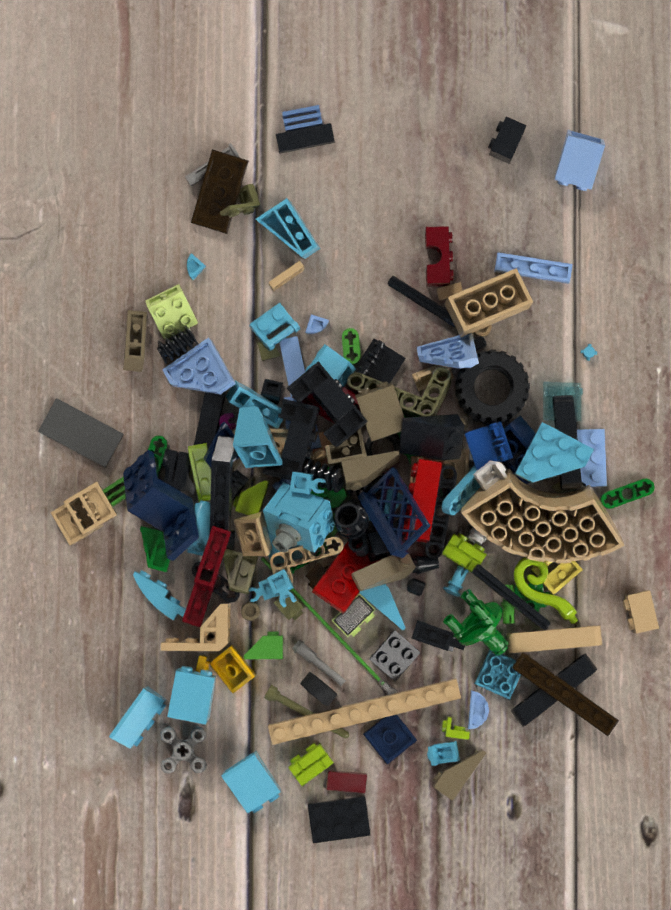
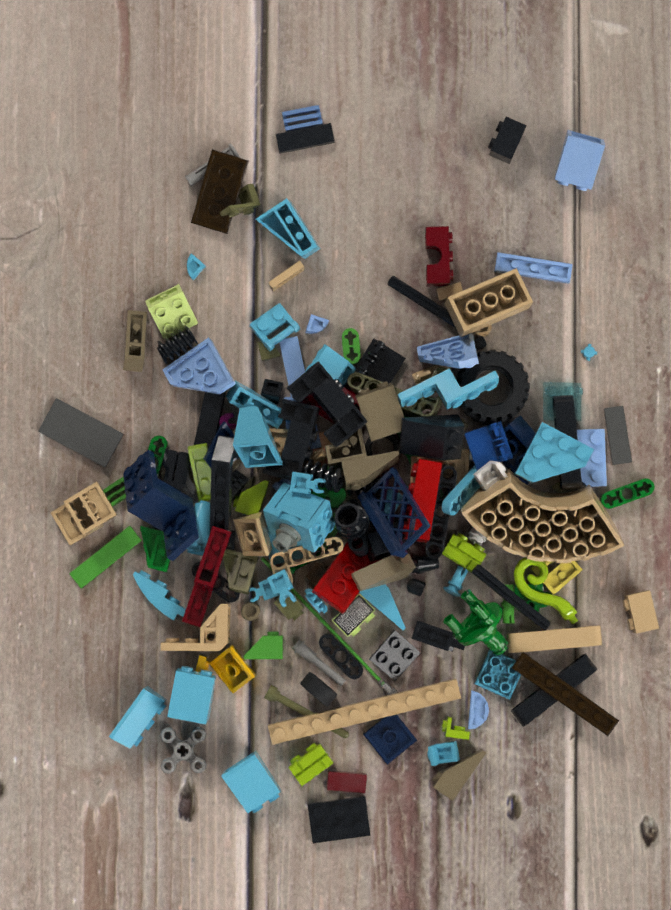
none -> bright green tile [69,526,142,589]
none -> medium azure gear [304,588,328,614]
none -> black beam [319,634,363,679]
none -> medium azure bracket [398,368,499,409]
none -> dark grey tile [603,406,632,465]

